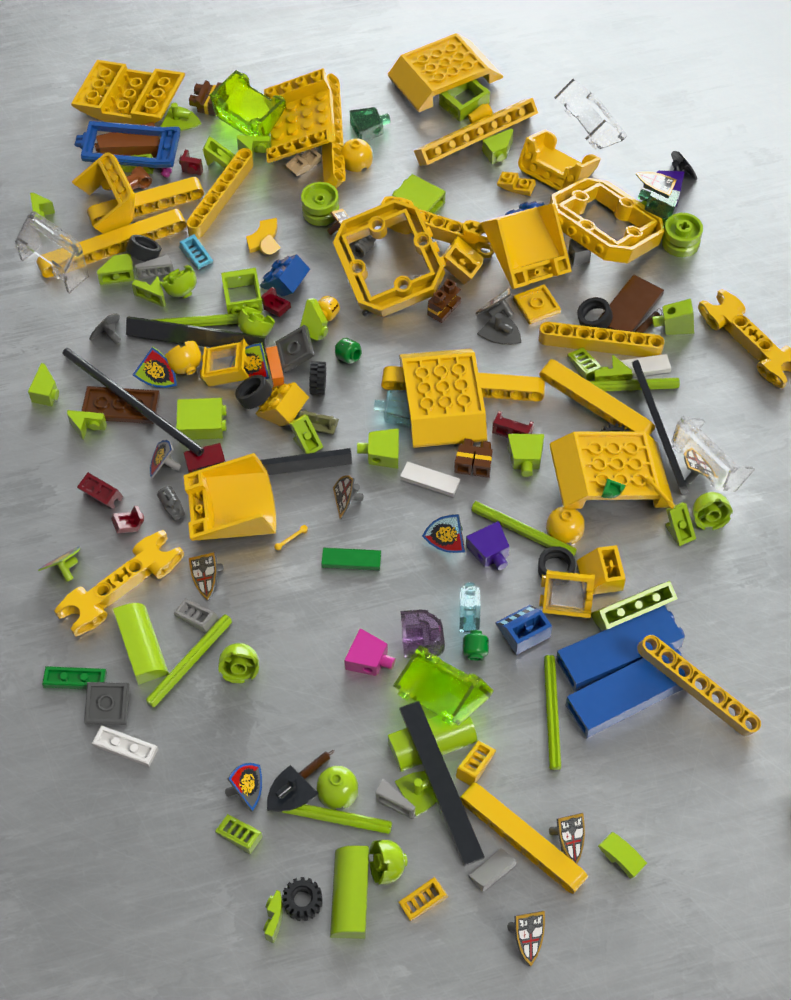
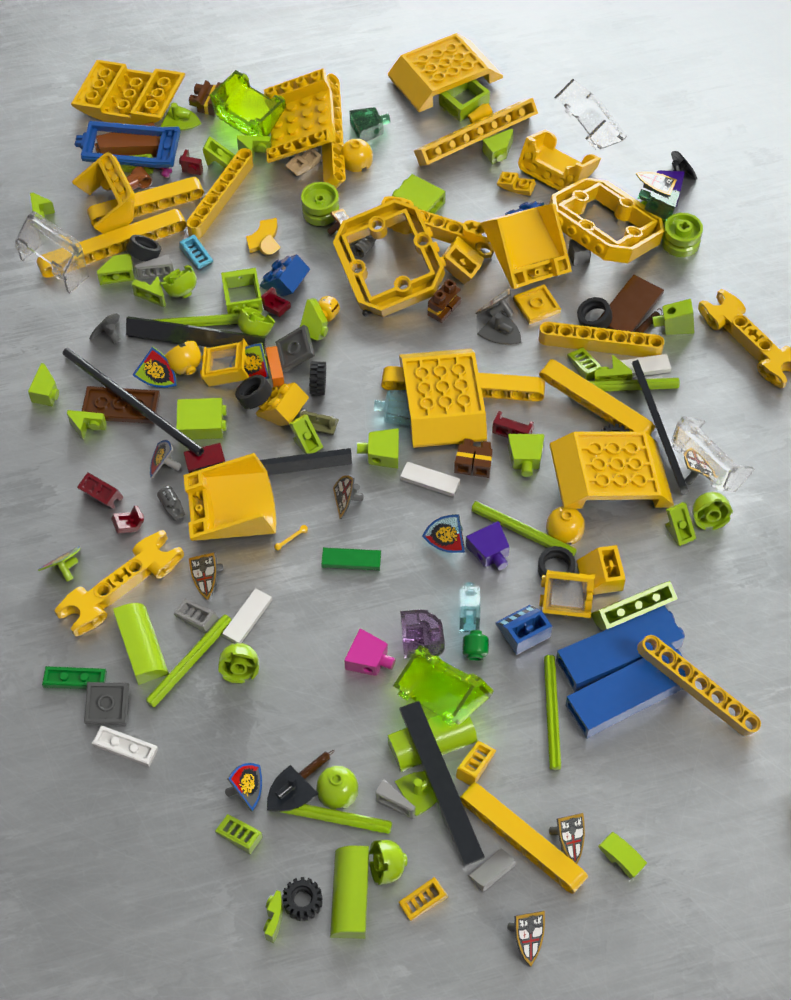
green head [335,338,362,364] -> none
green tile [601,479,626,499] -> none
yellow hinge [646,477,675,509] -> none
none -> white tile [222,588,272,643]

